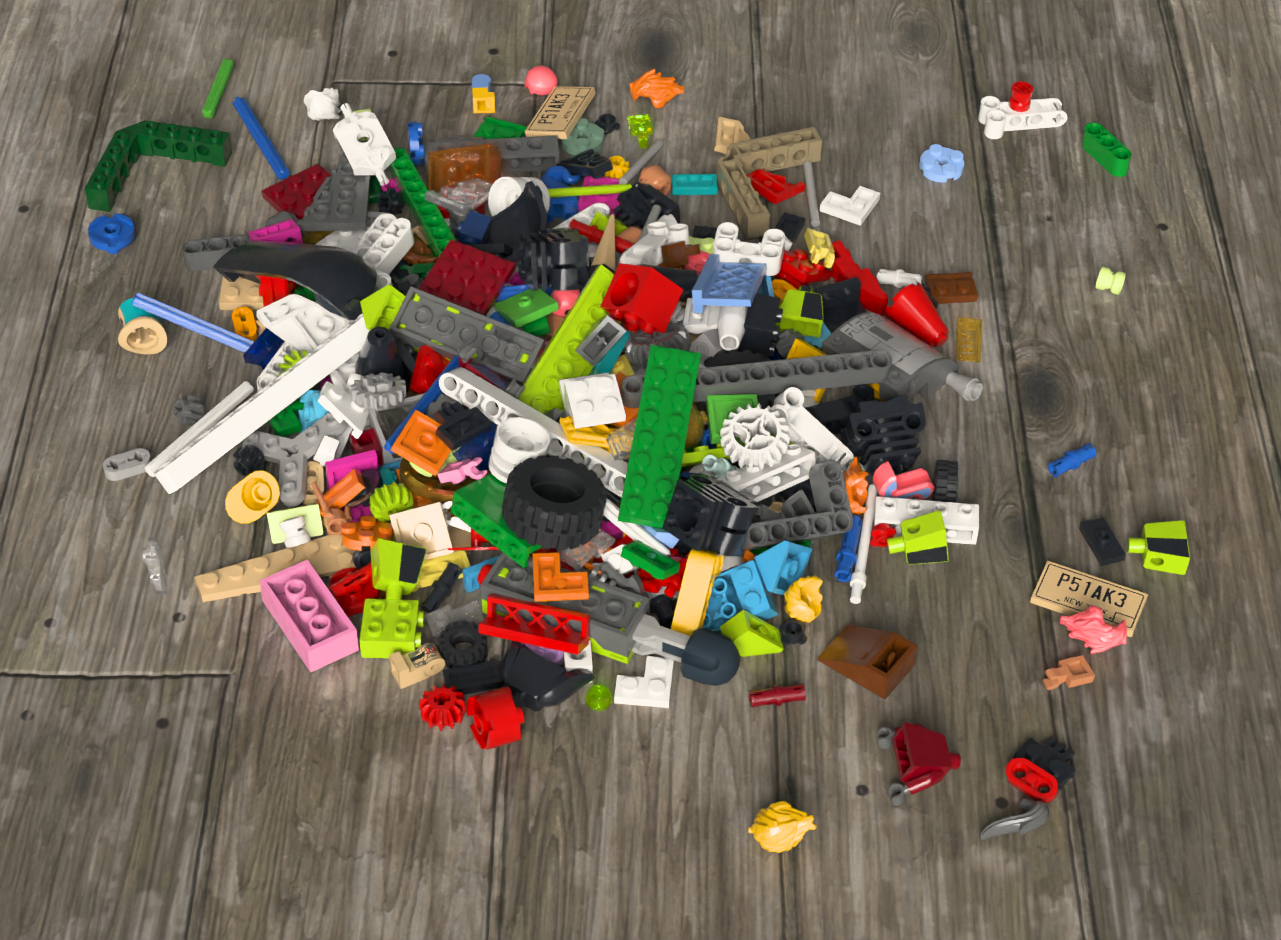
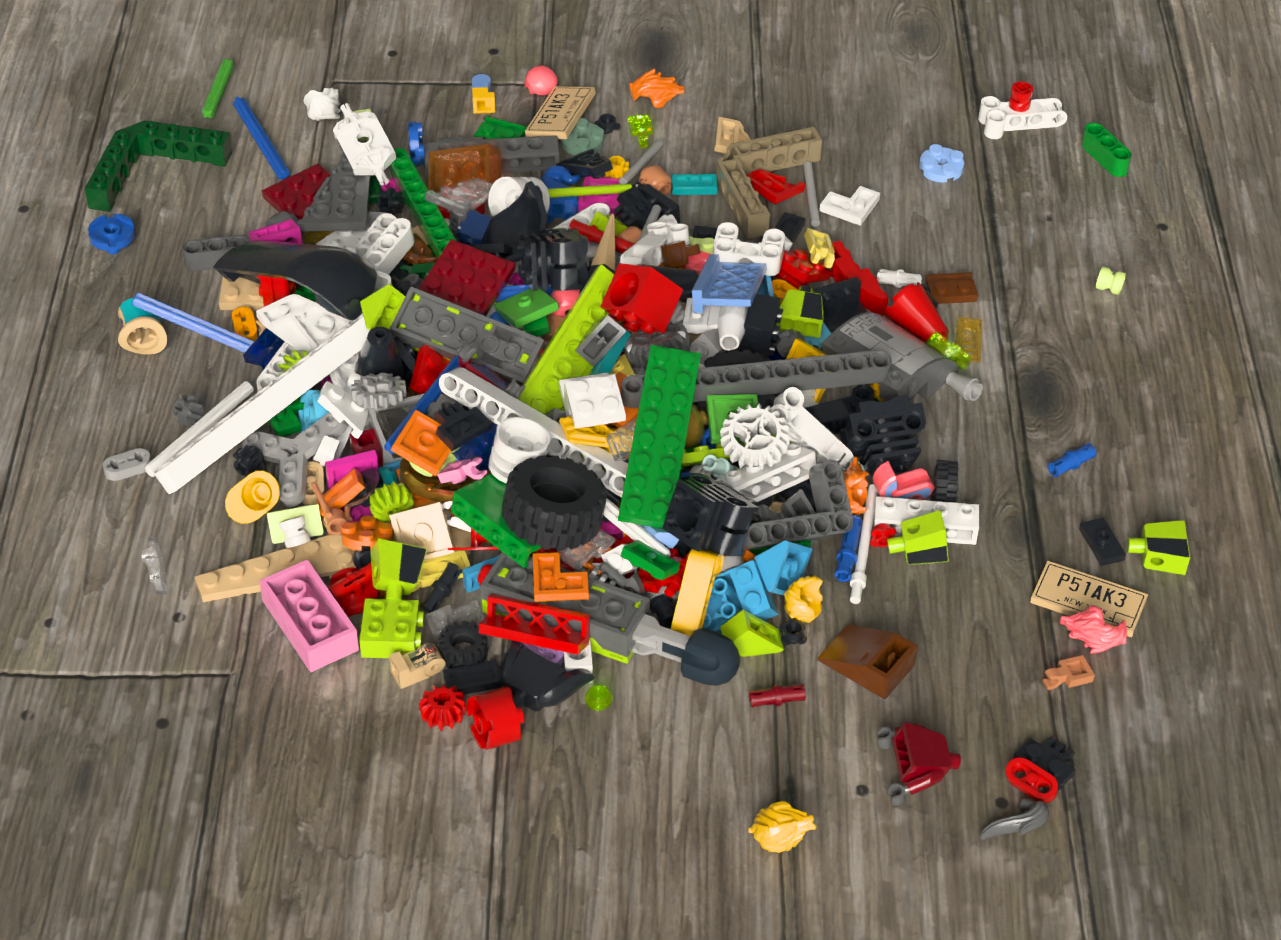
white plate [614,656,674,708] -> none
none -> clear neon green plate [926,331,972,371]

